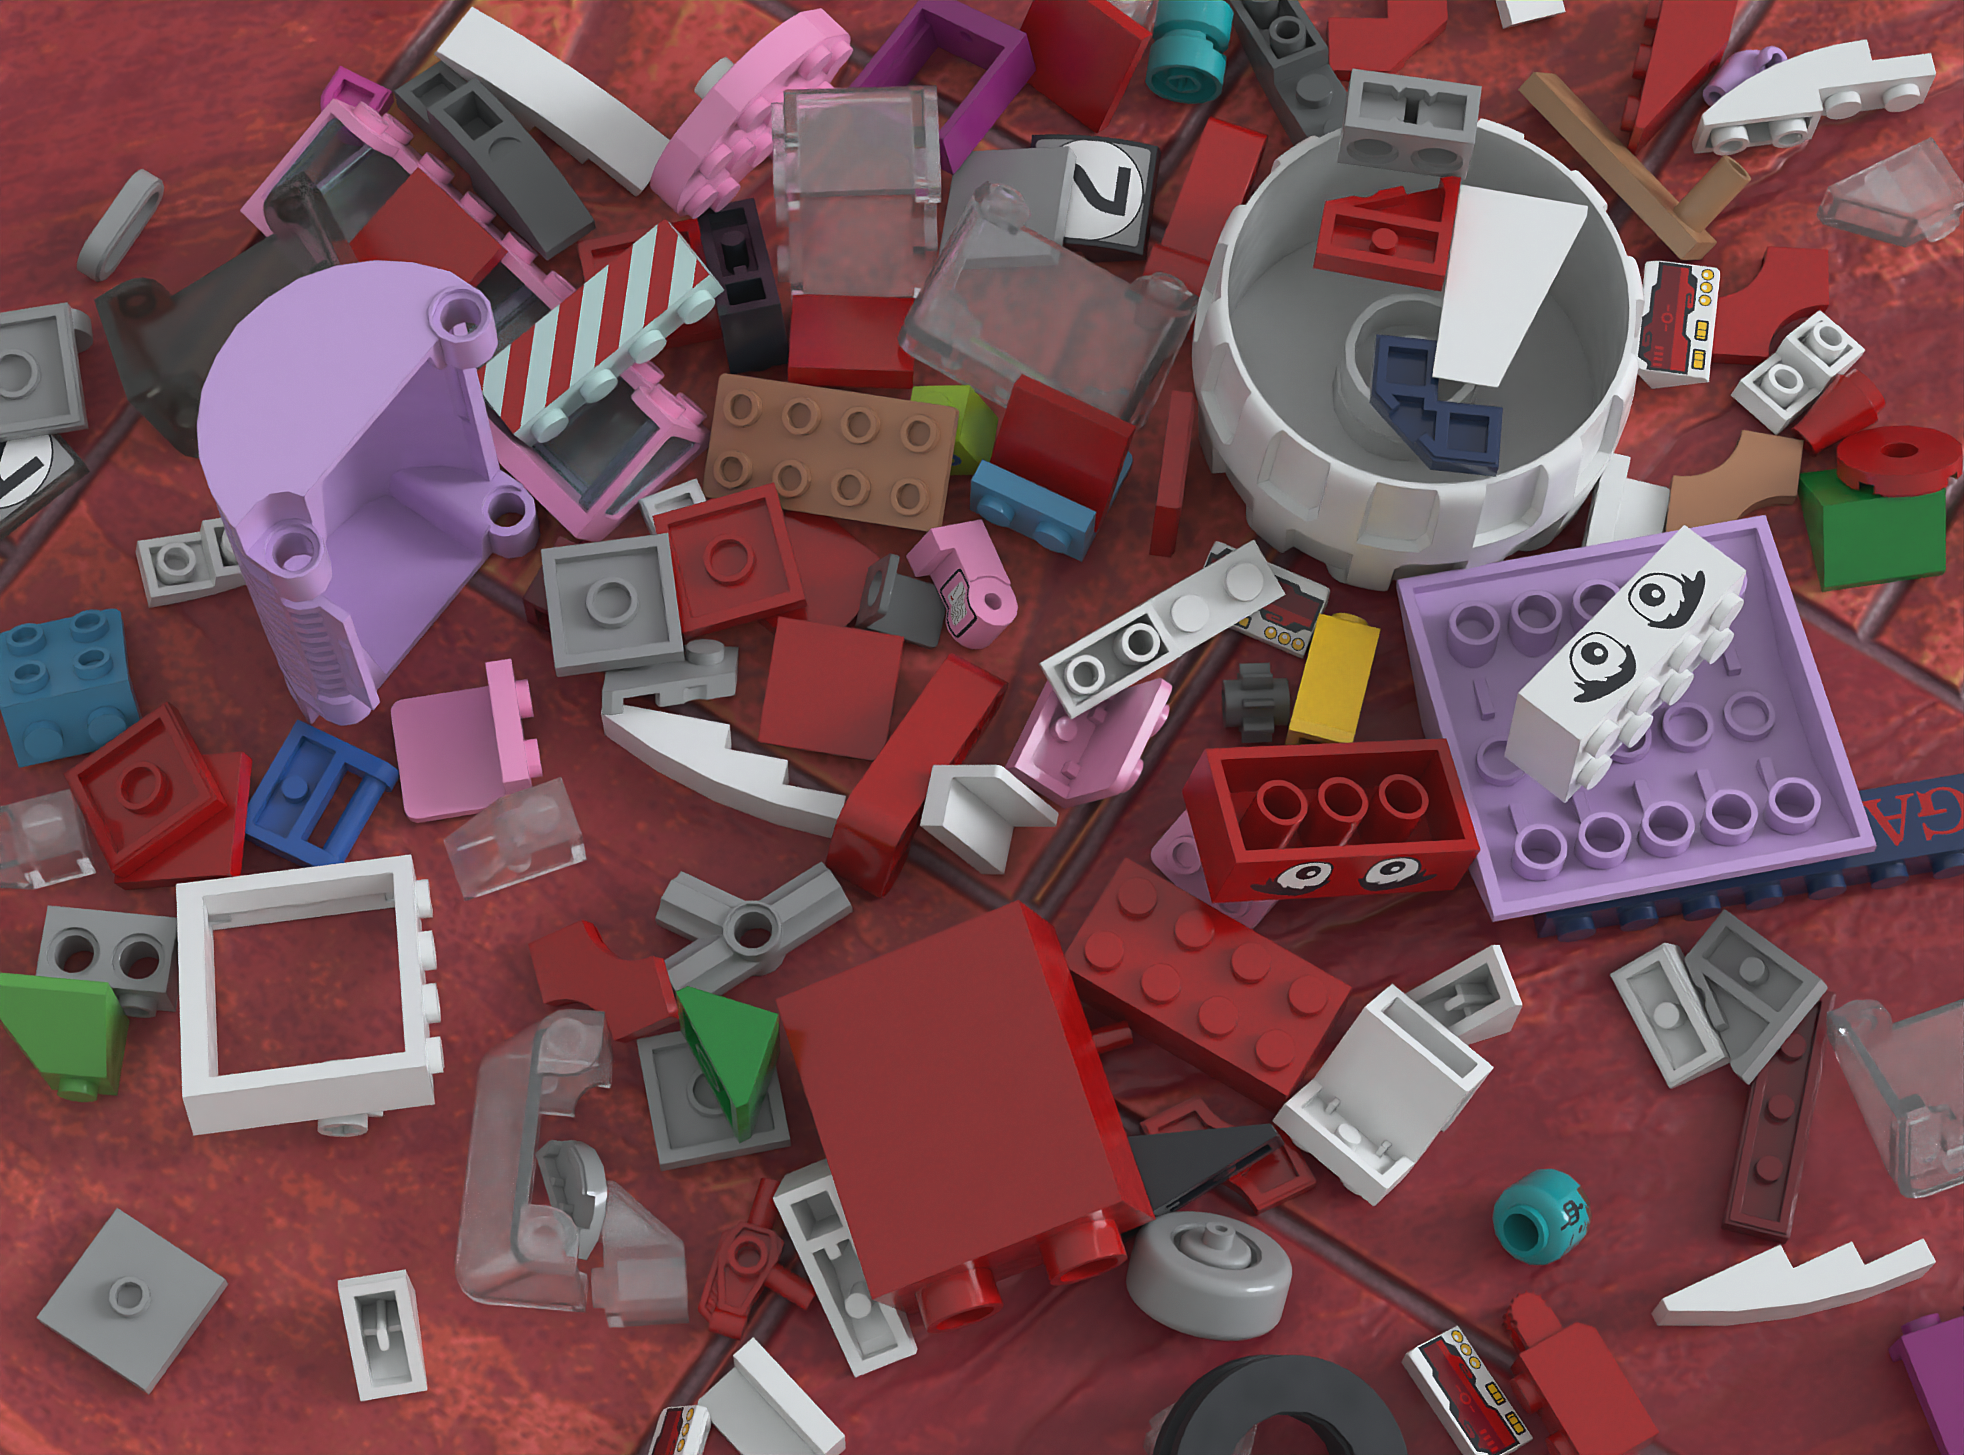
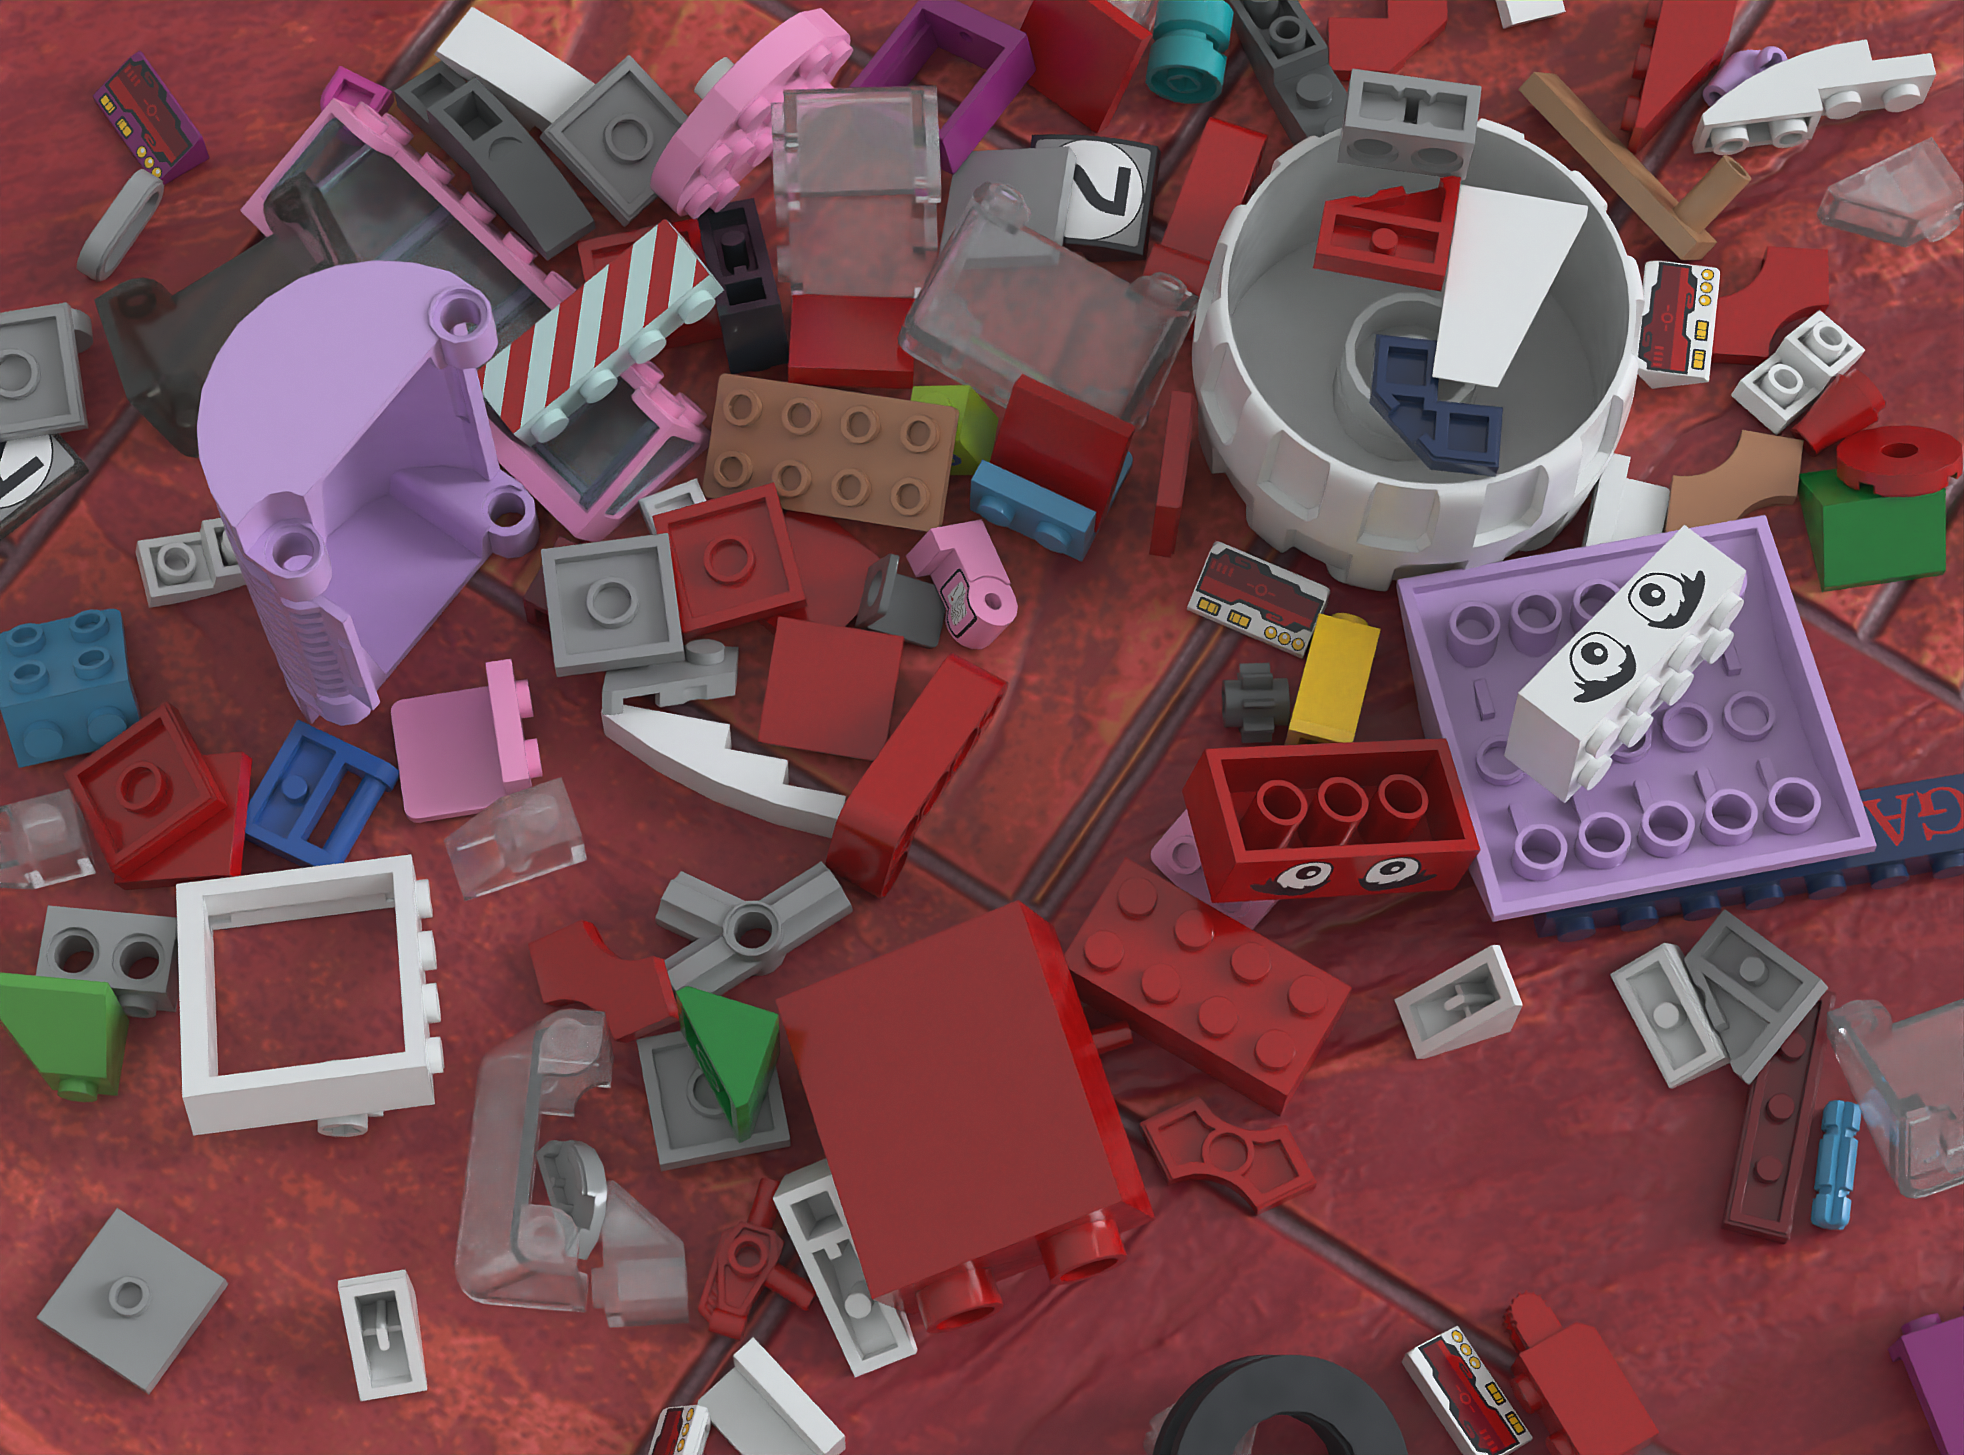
red tile [335,167,509,288] -> none
white panel [920,765,1059,874] -> none
bright pink bracket [1005,678,1172,809] -> none
white slope [1039,540,1286,720] -> none
black slope [1120,1124,1285,1244] -> none
light grey wheel [1126,1211,1292,1341] -> none
white piece [1273,984,1494,1206] -> none
teal head [1492,1169,1592,1265] -> none
white slope [1651,1239,1936,1326] -> none
none -> slope [93,51,209,185]
none -> light grey plate [539,55,688,228]
none -> dark azure axle [1811,1100,1862,1230]

